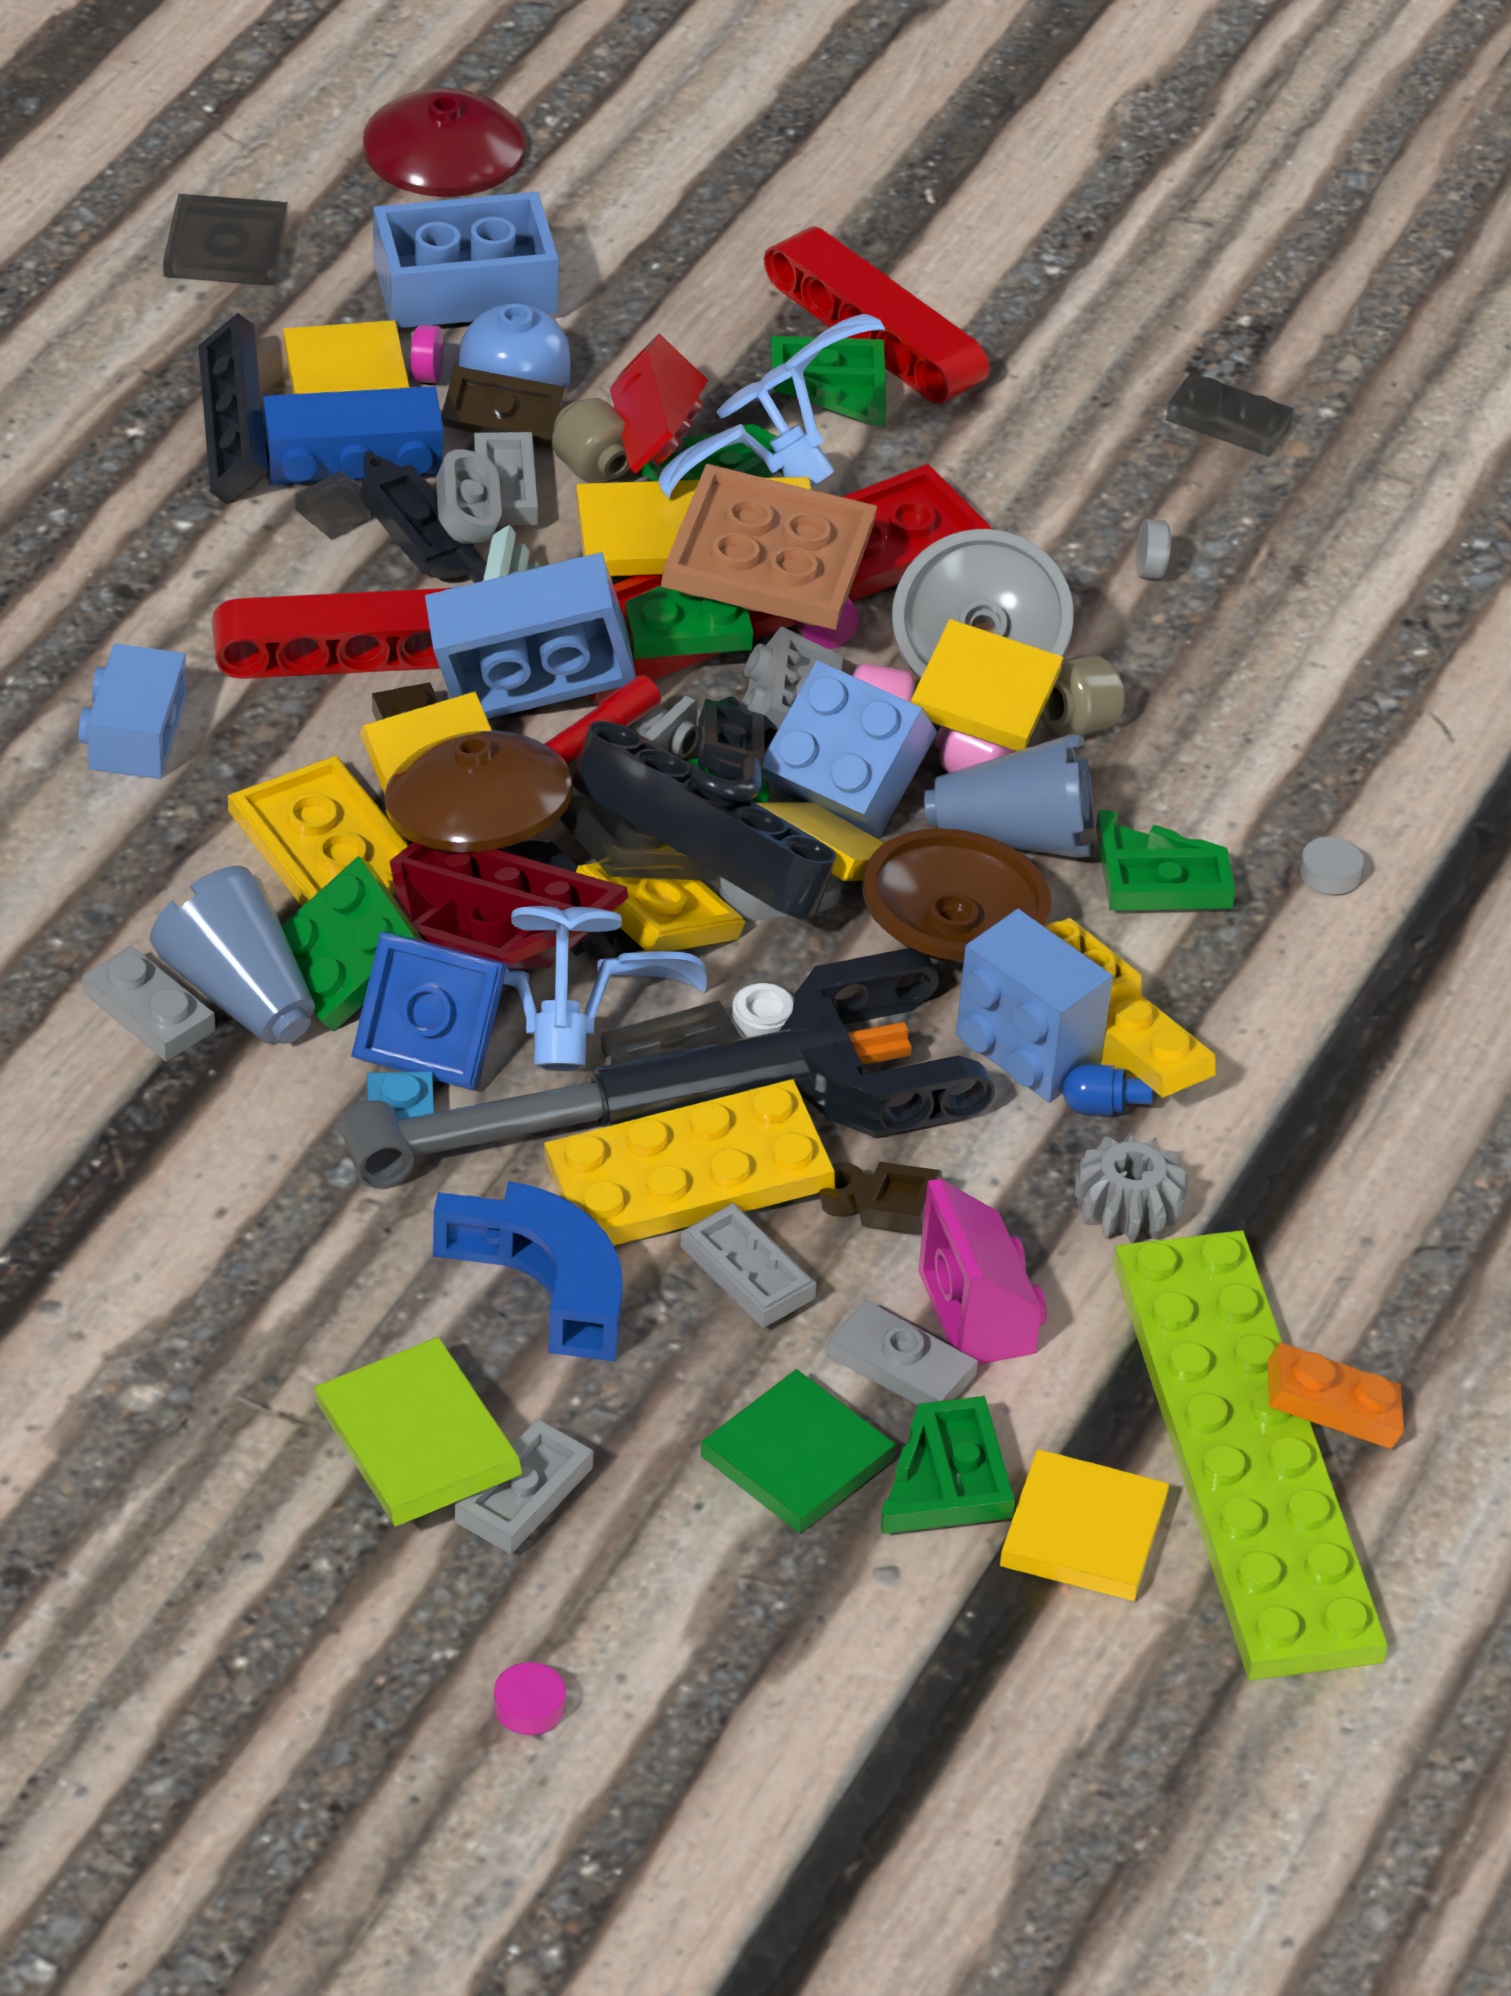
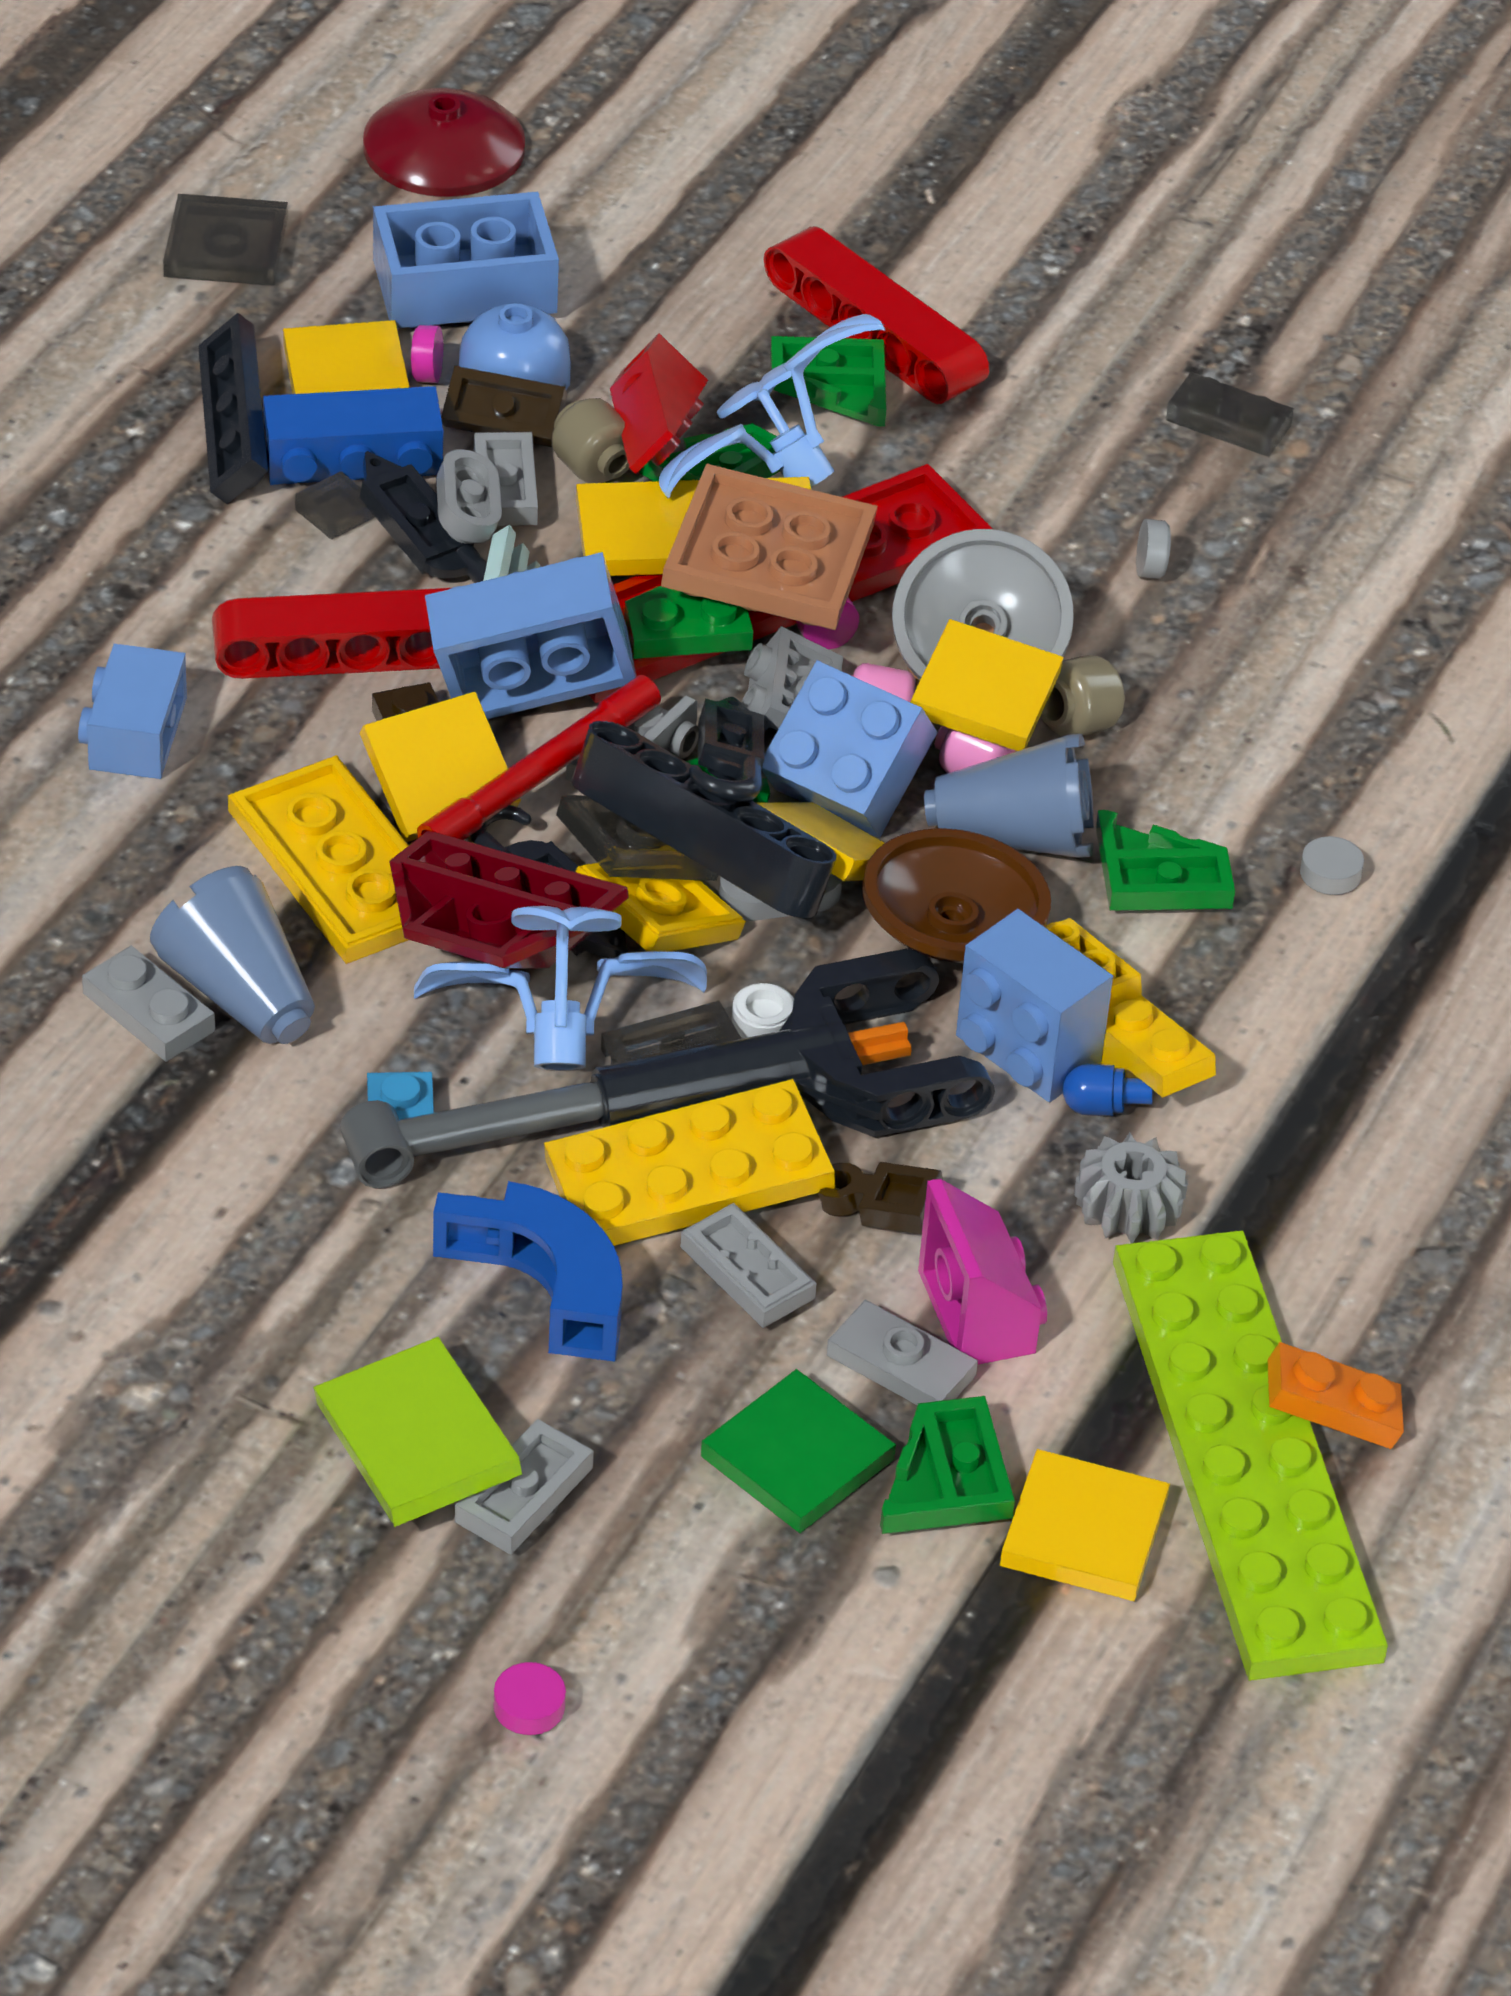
green plate [281,855,424,1031] -> none
blue tile [351,931,508,1090] -> none
reddish brown dish [385,731,573,852] -> none

